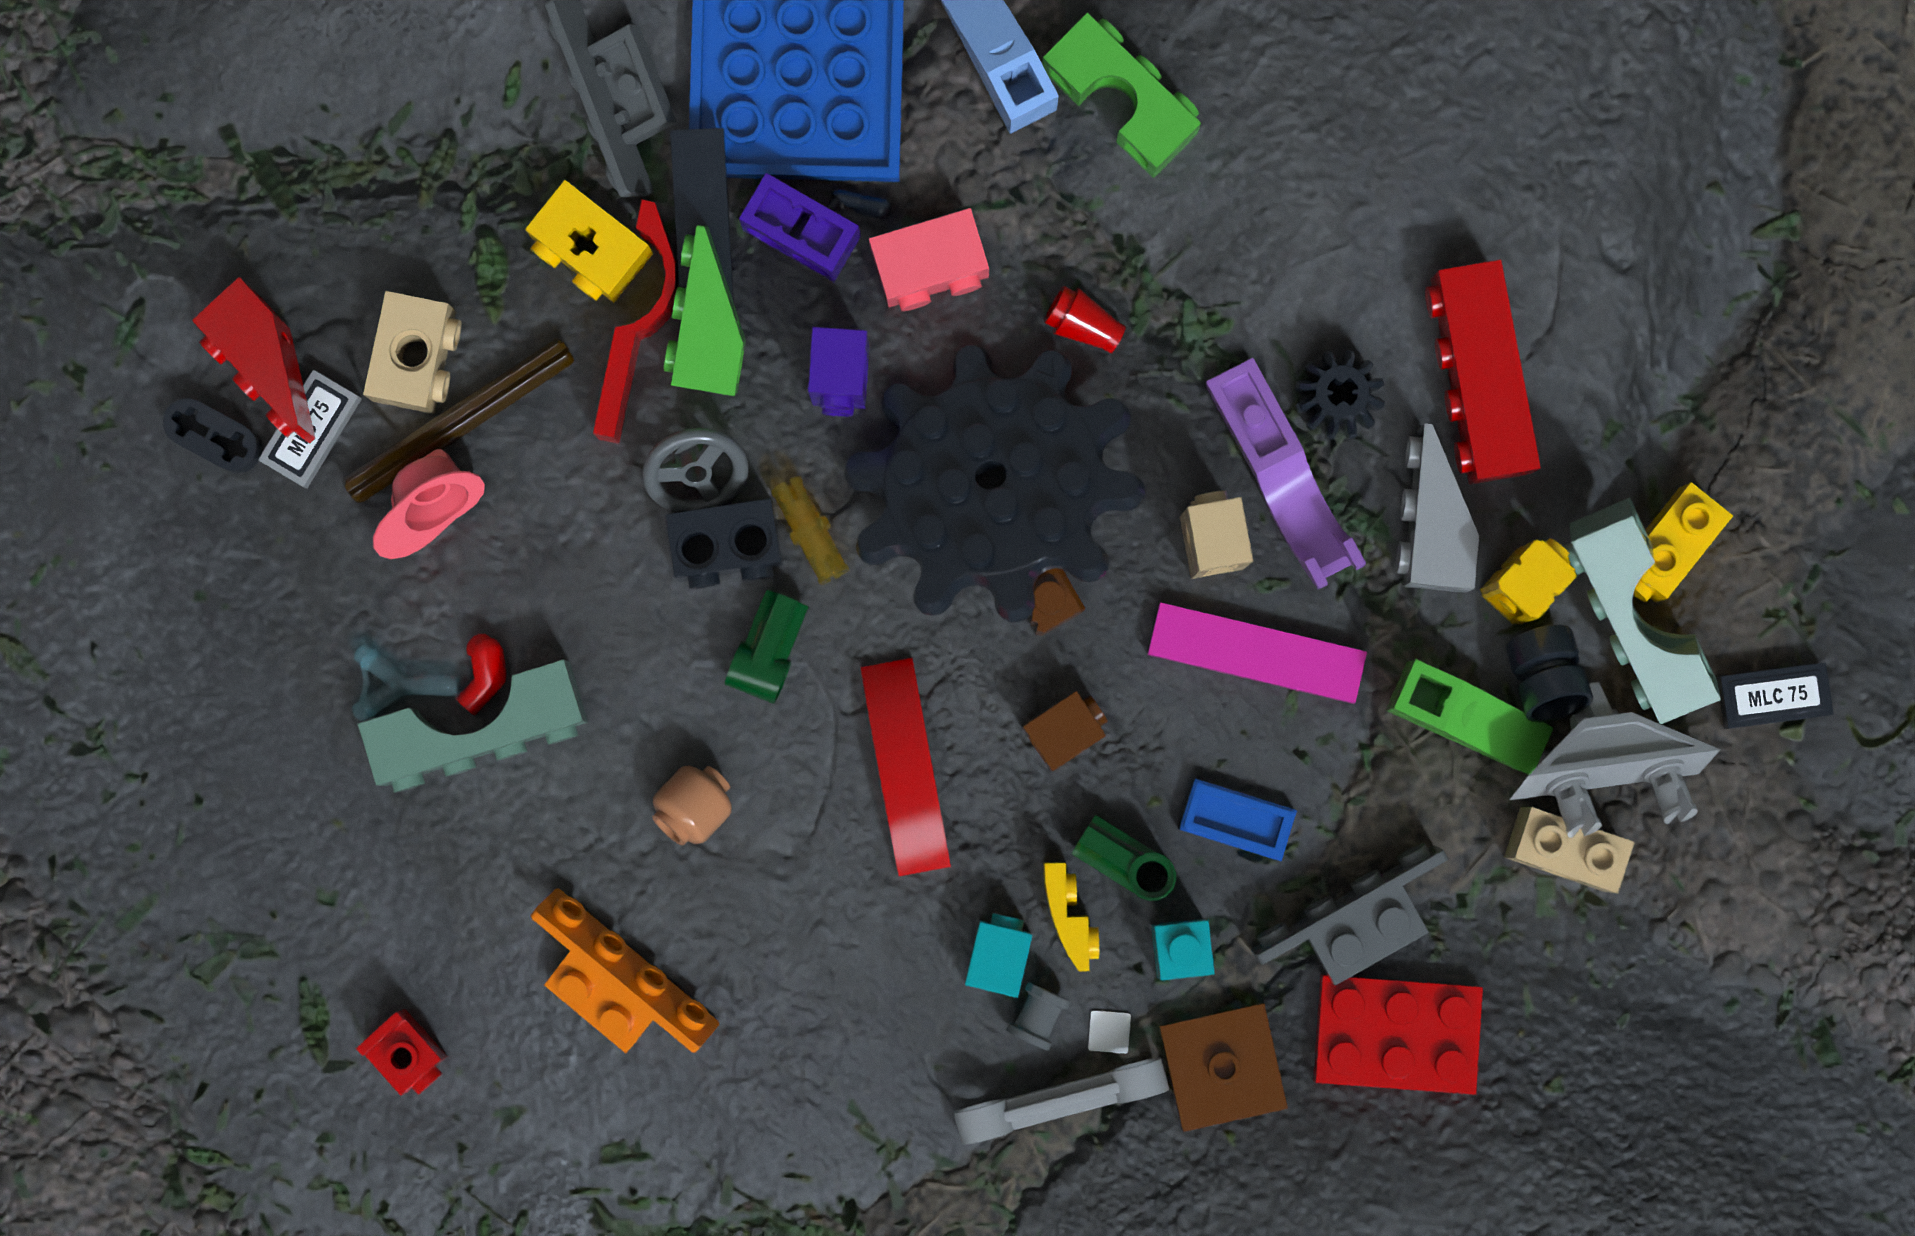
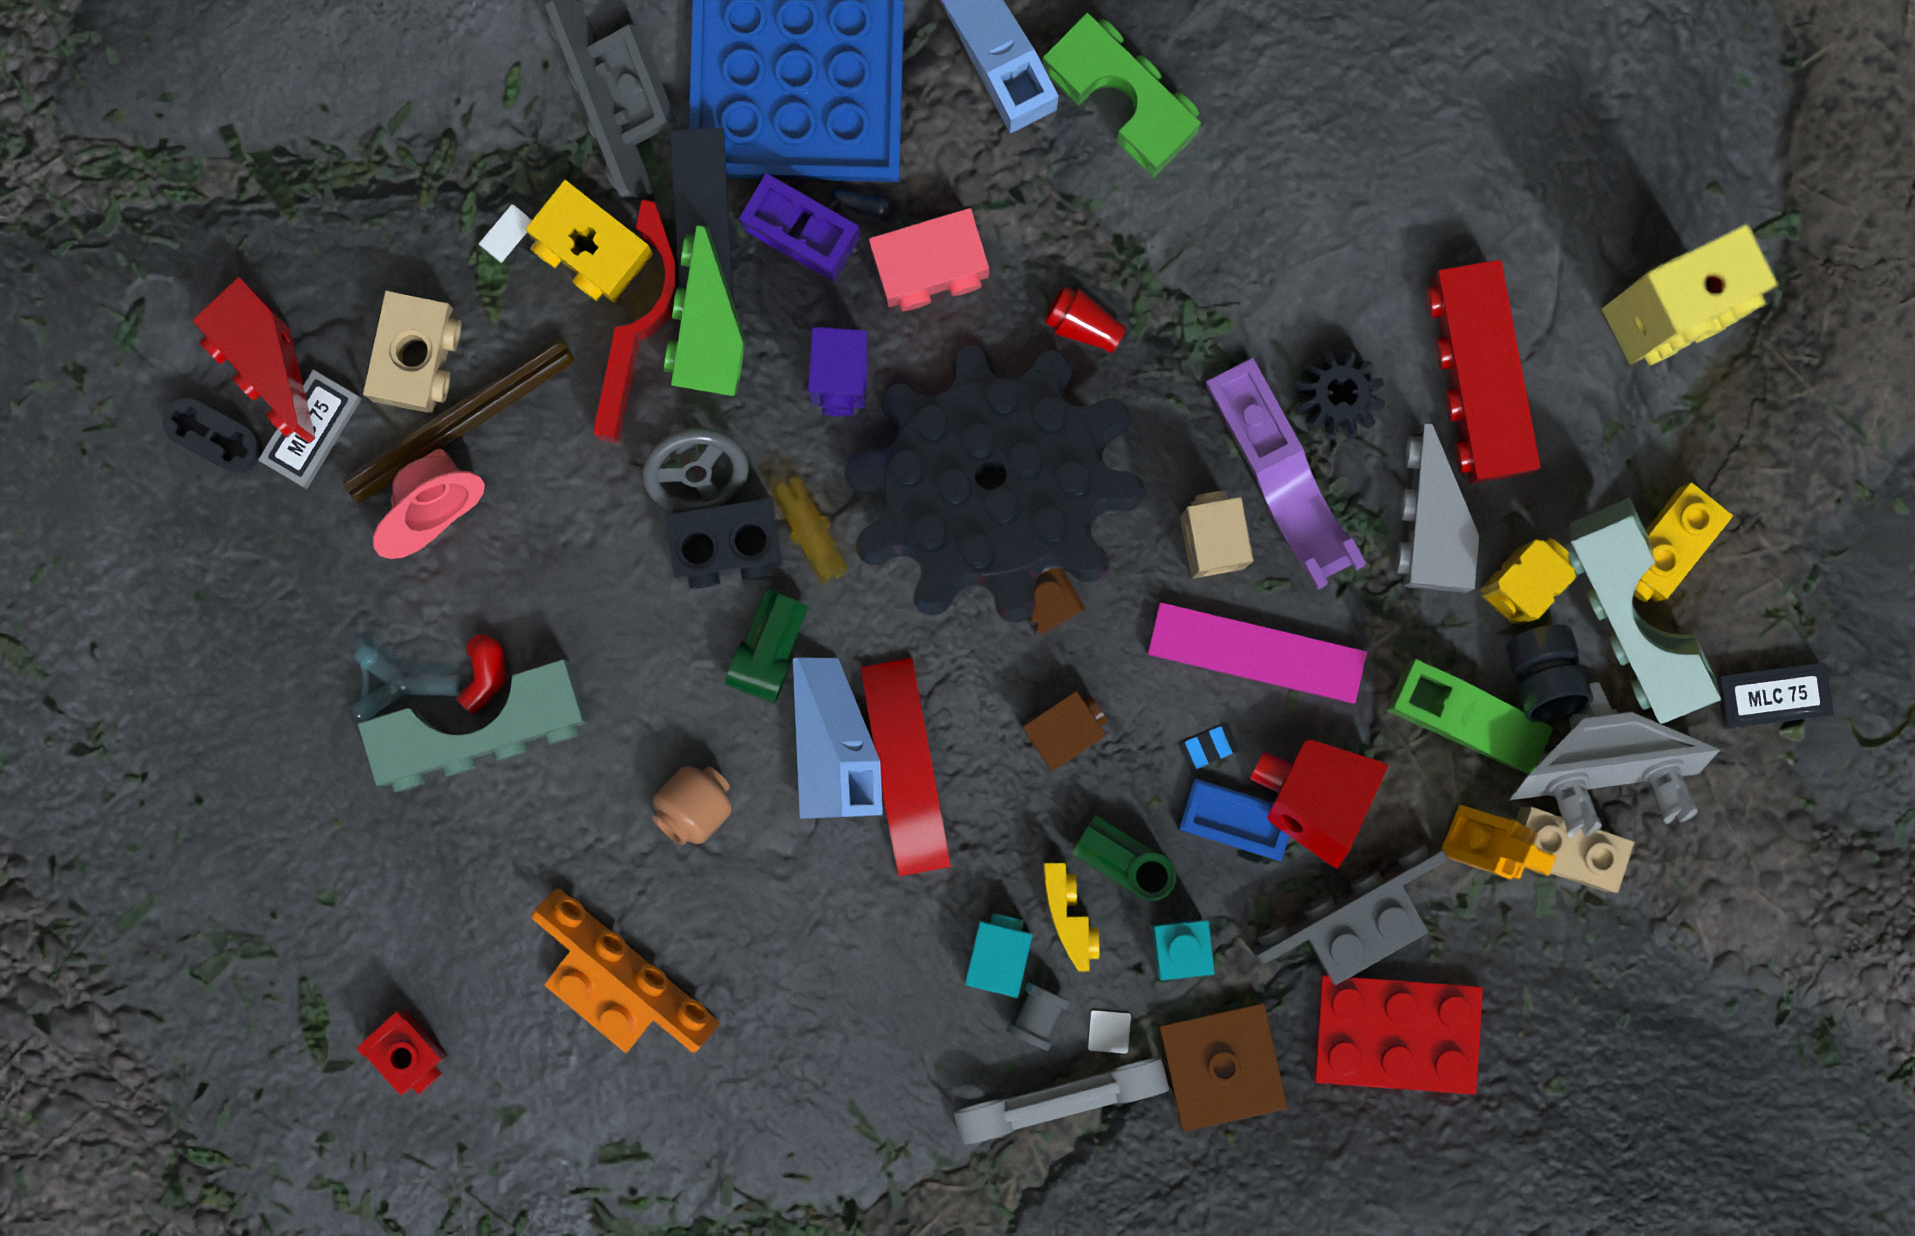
none -> white sticker [479,204,532,263]
none -> light blue slope [793,658,883,819]
none -> sticker [1178,723,1239,772]
none -> red torso [1250,740,1389,869]
none -> light orange hinge [1441,805,1557,880]
none -> light yellow brick [1602,225,1778,367]

